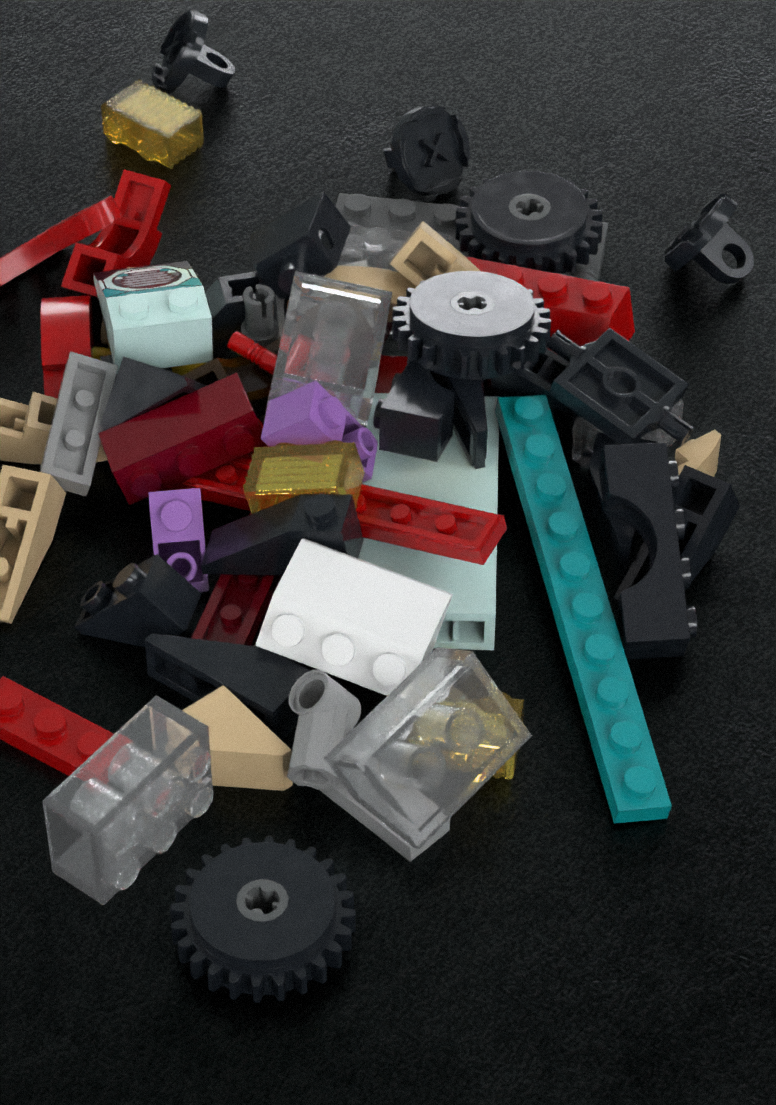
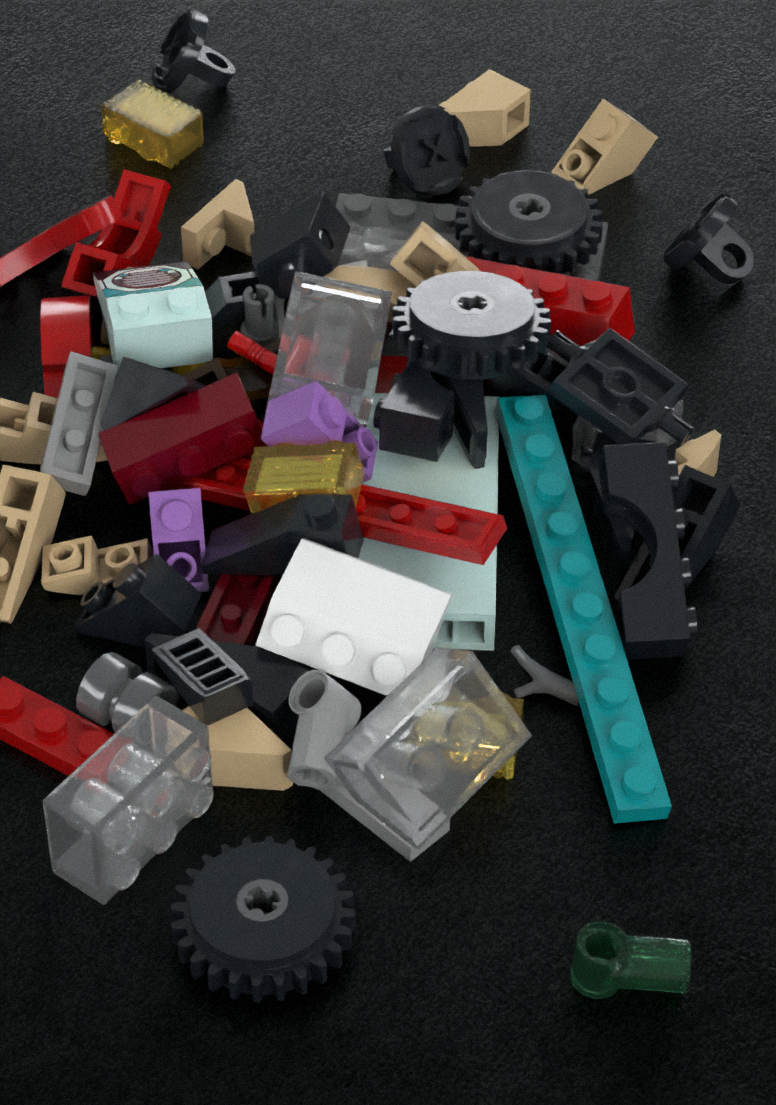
none -> tan slope [41,535,153,595]
none -> dark grey wheel [76,652,180,749]
none -> black slope [151,628,253,727]
none -> tan slope [181,179,254,269]
none -> tan slope [439,69,531,147]
none -> dark grey bar [511,645,580,707]
none -> tan slope [551,99,658,195]
none -> clear green piece [570,921,692,999]

